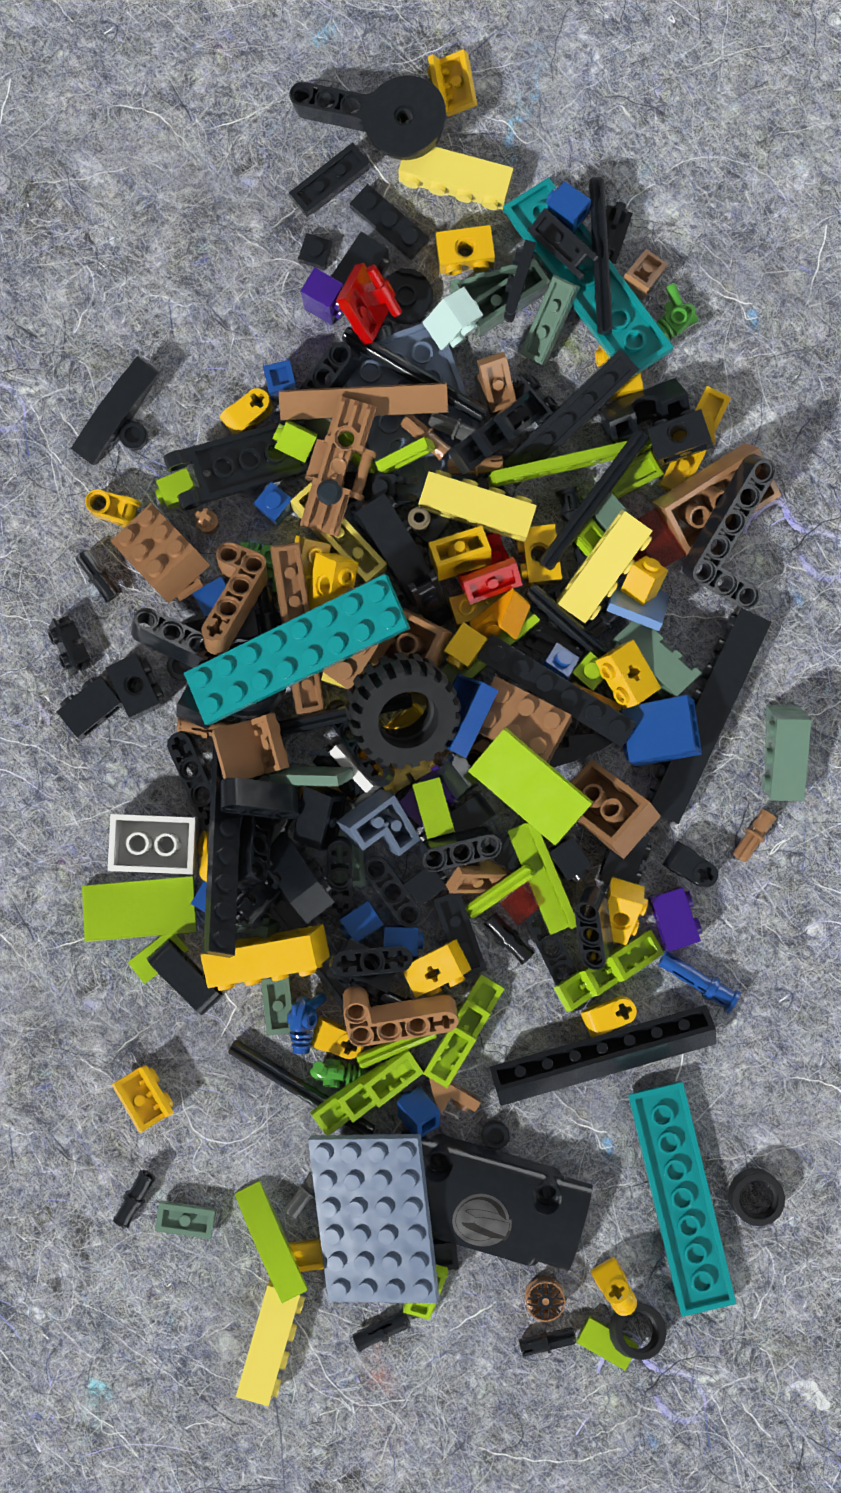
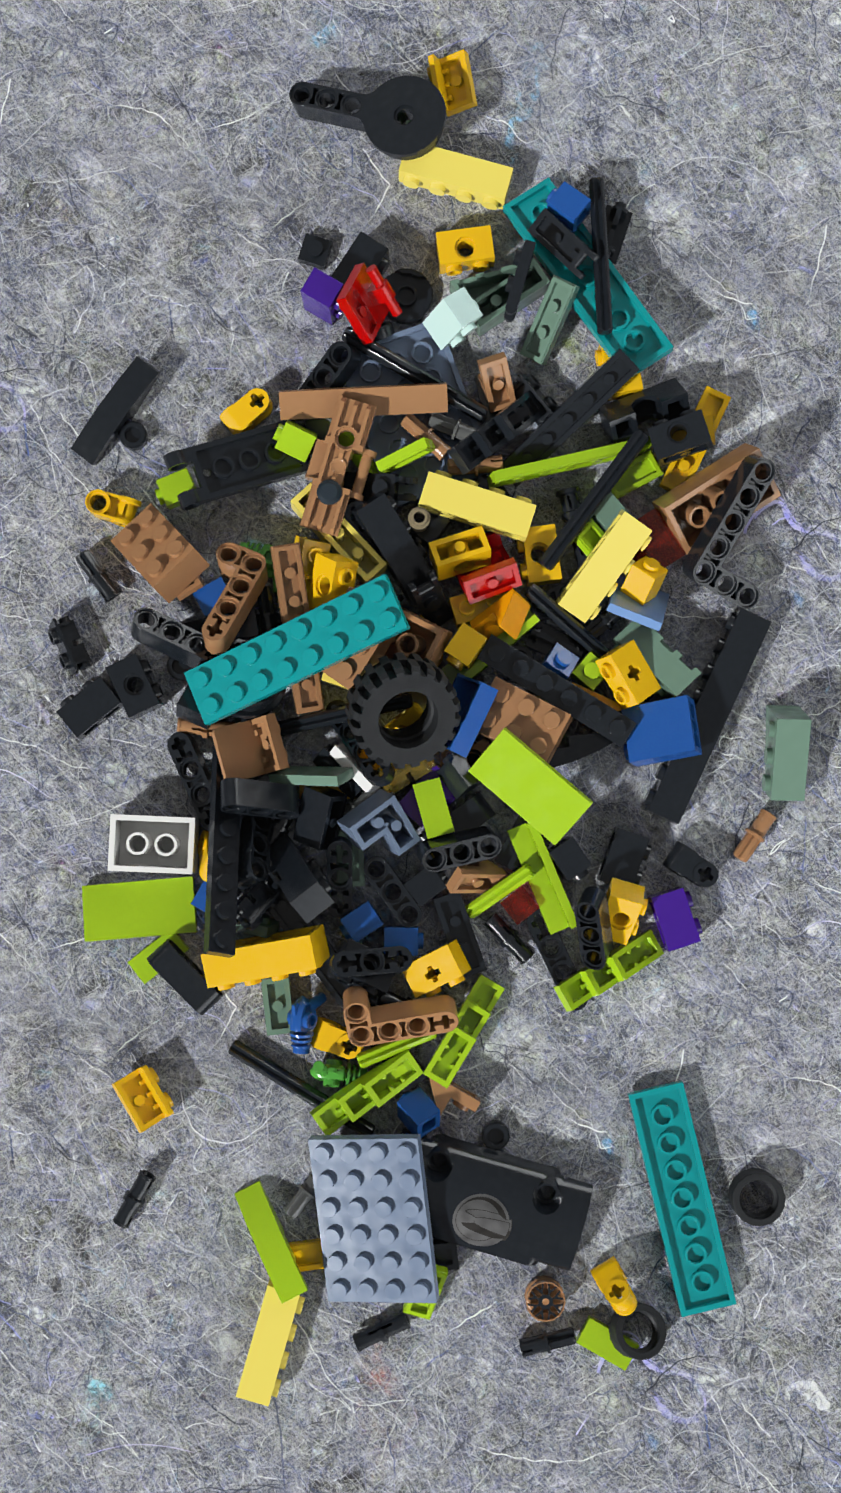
sand green plate [155,1200,216,1239] -> none
medium nougat axle [195,508,219,535] -> none
blue brick [254,482,292,526] -> none
blue brick [263,360,297,402] -> none
black plate [289,142,370,217] -> none
black plate [350,183,429,260] -> none
black brick [490,1004,716,1106] -> none
medium nougat brick [571,759,661,859] -> none
yellow piece [580,995,637,1037] -> none
medium nougat slope [623,249,668,300] -> none
bright green piece [657,284,698,340] -> none
blue pin [657,950,741,1014] -> none

